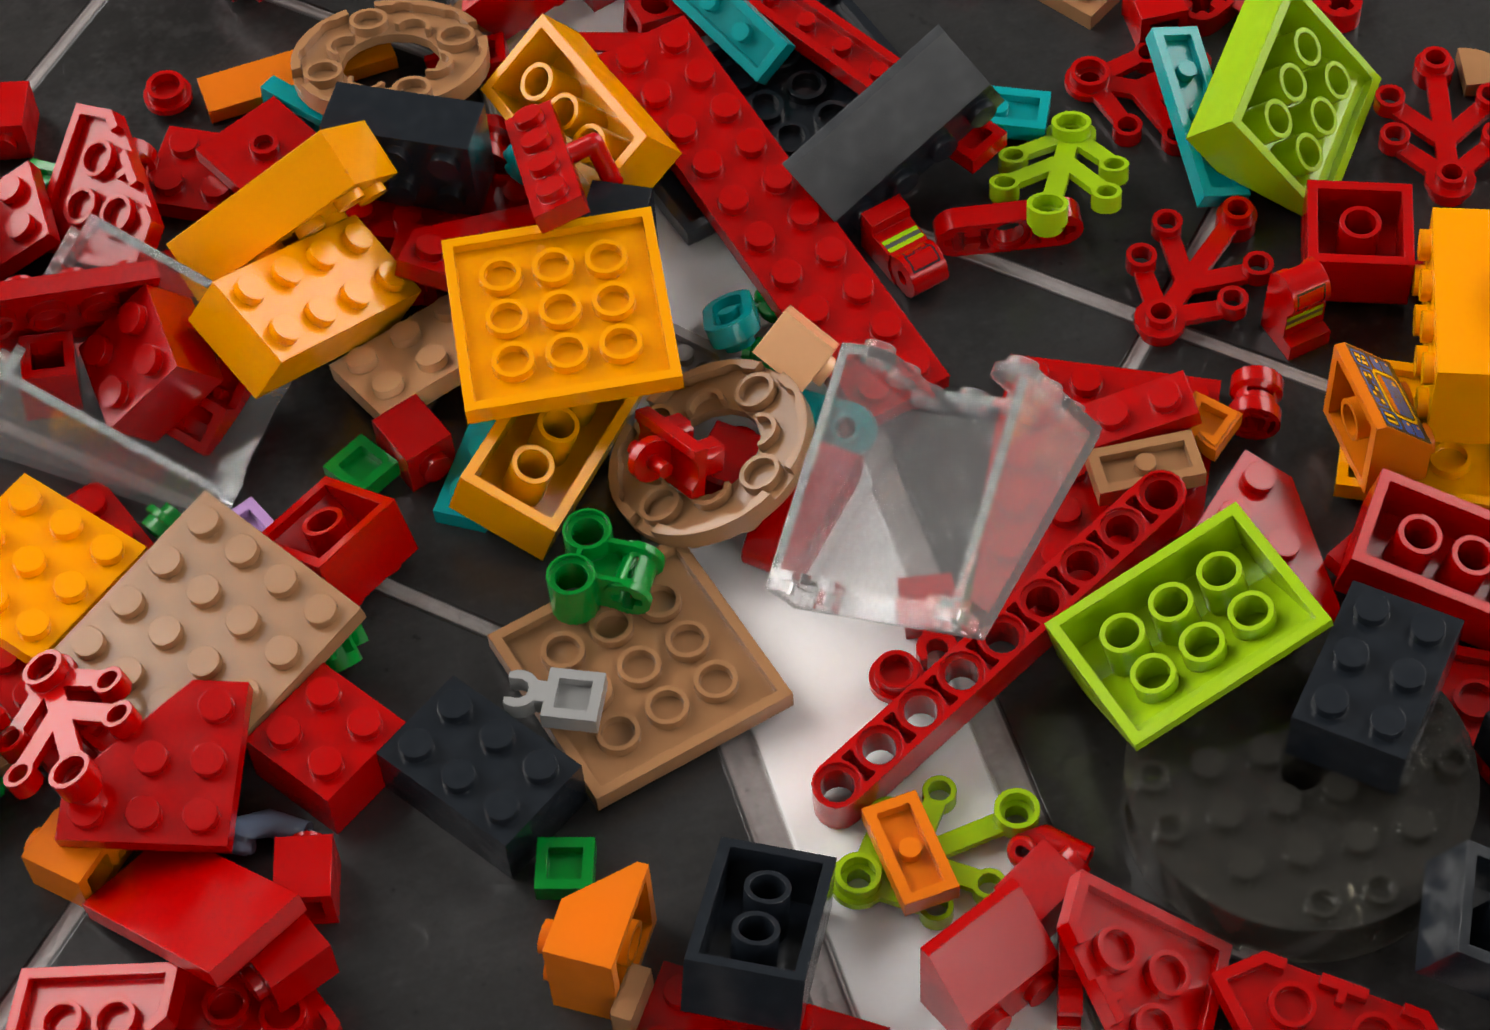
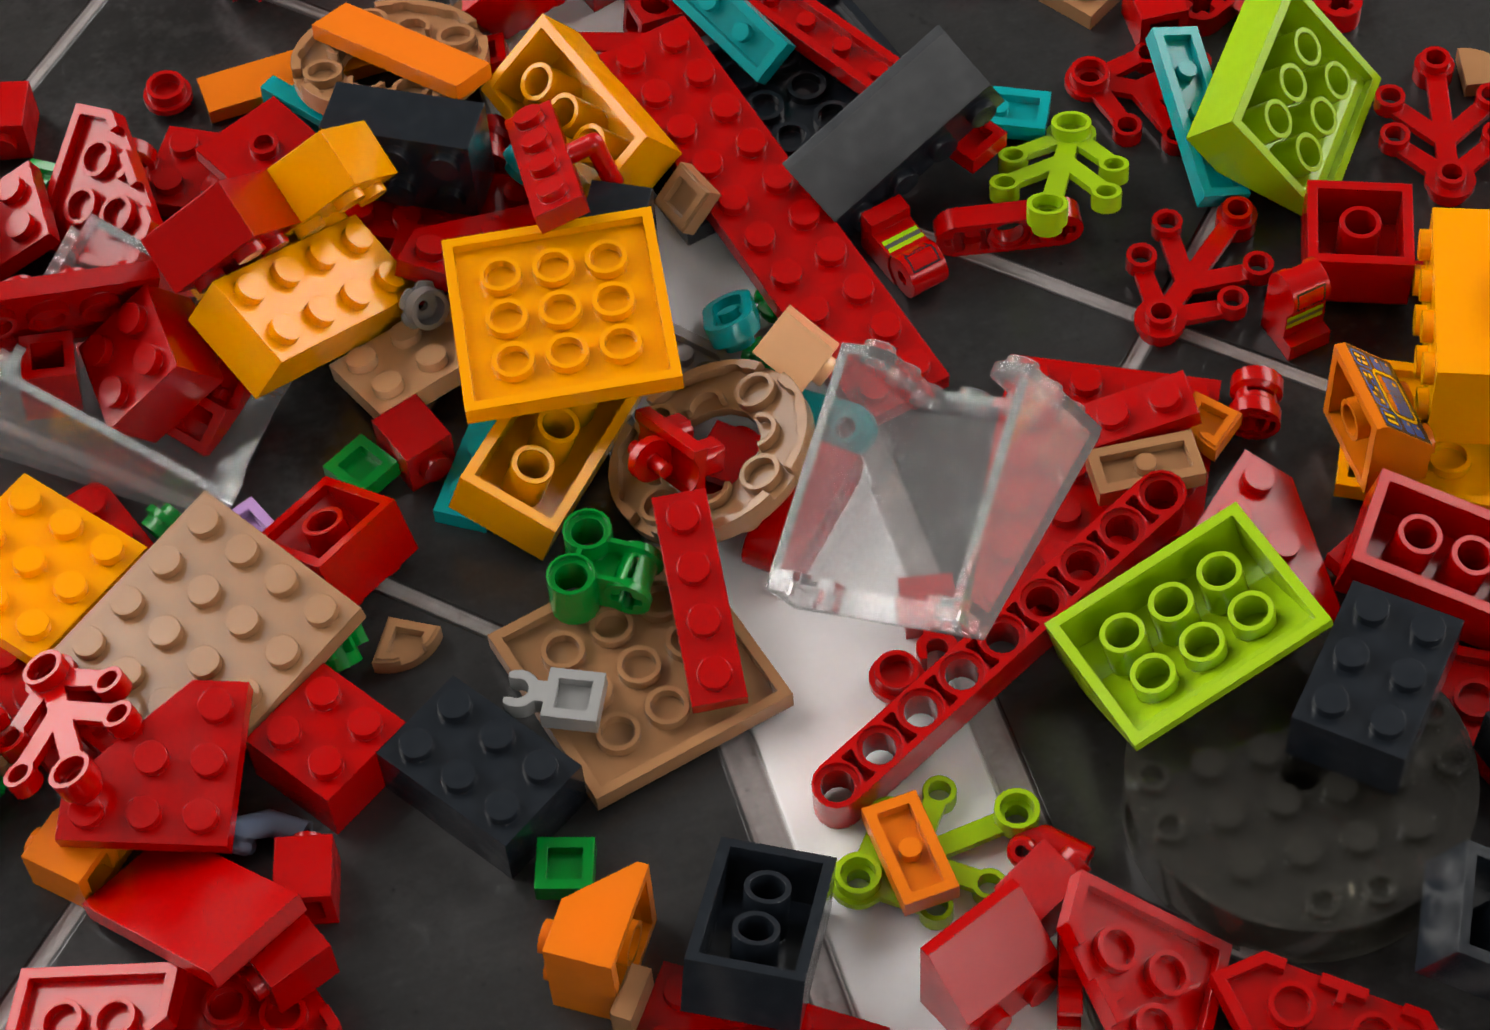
none -> red brick [140,169,301,294]
none -> orange tile [312,2,492,100]
none -> medium nougat tile [372,617,443,674]
none -> light grey plate [399,280,449,331]
none -> red plate [651,488,748,714]
none -> medium nougat tile [654,162,721,235]

